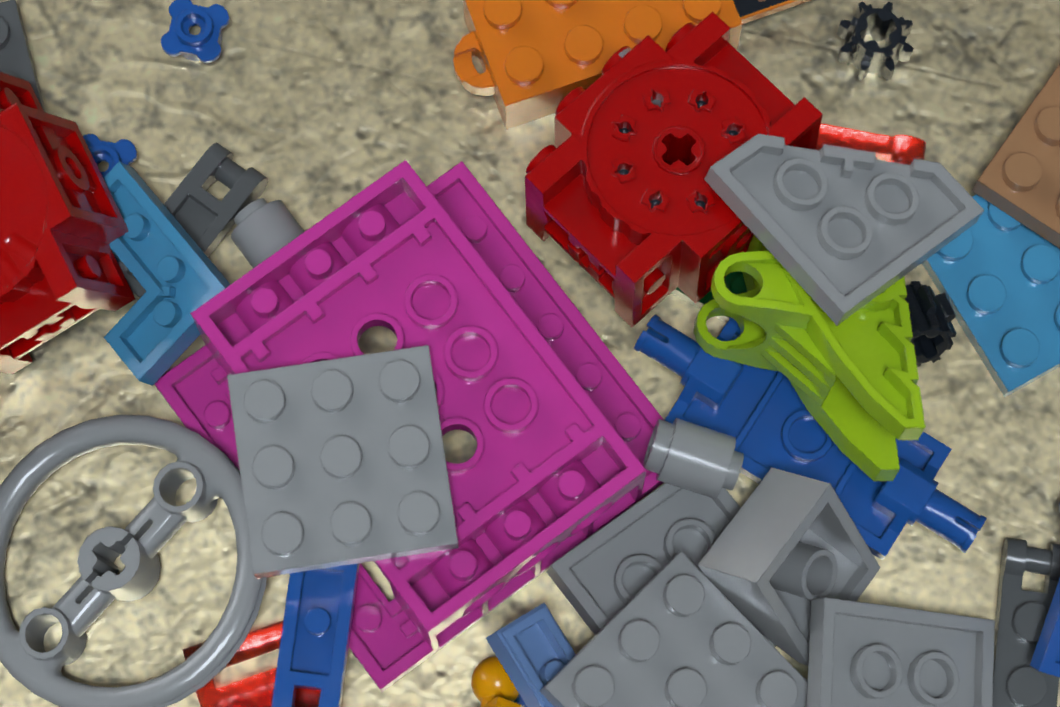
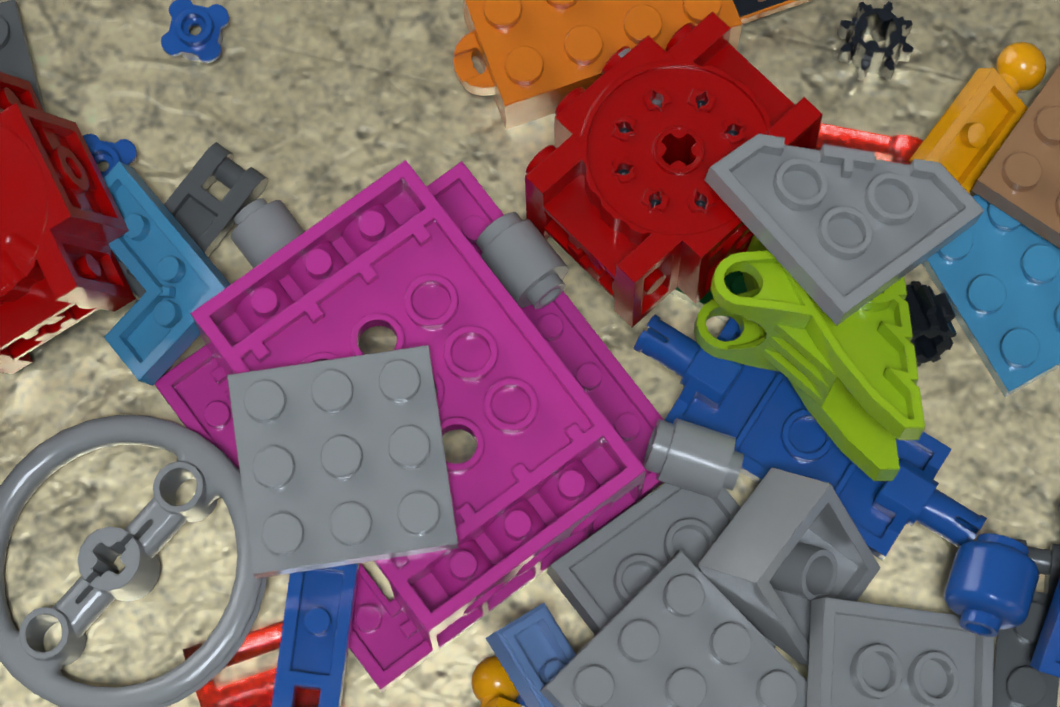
none -> light grey brick [476,212,568,309]
none -> light orange plate [909,42,1046,193]
none -> blue head [944,533,1039,637]

